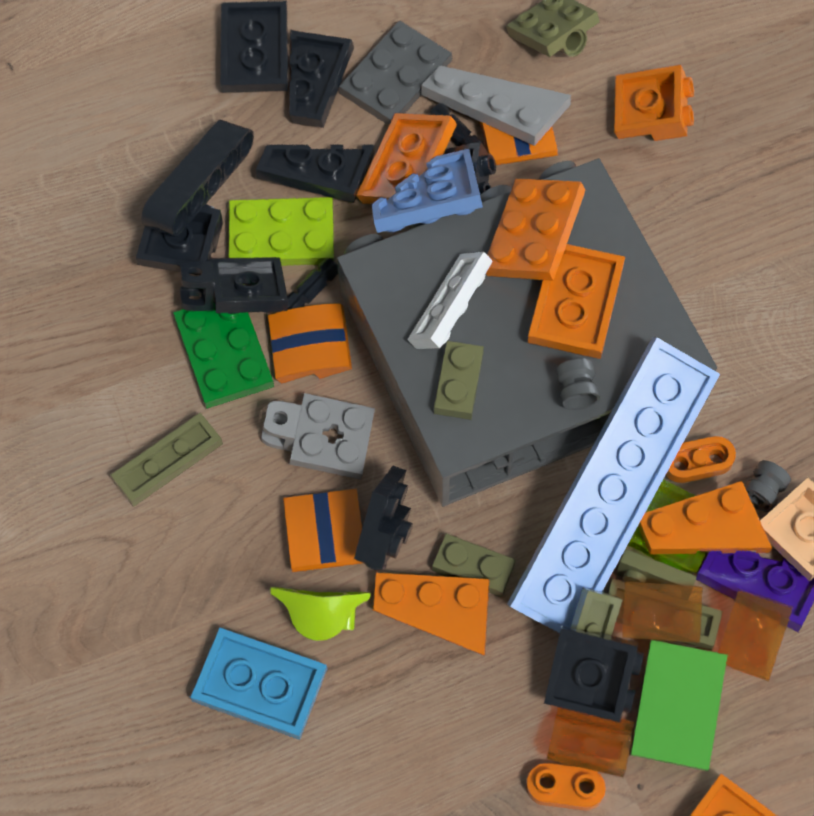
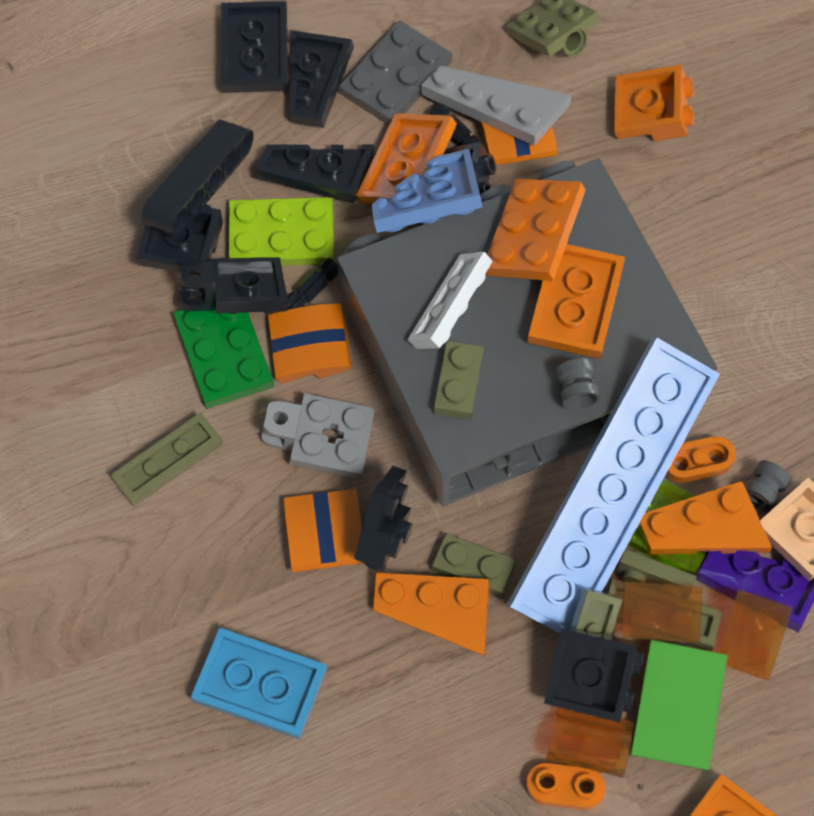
lime hat [270,586,370,641] -> none

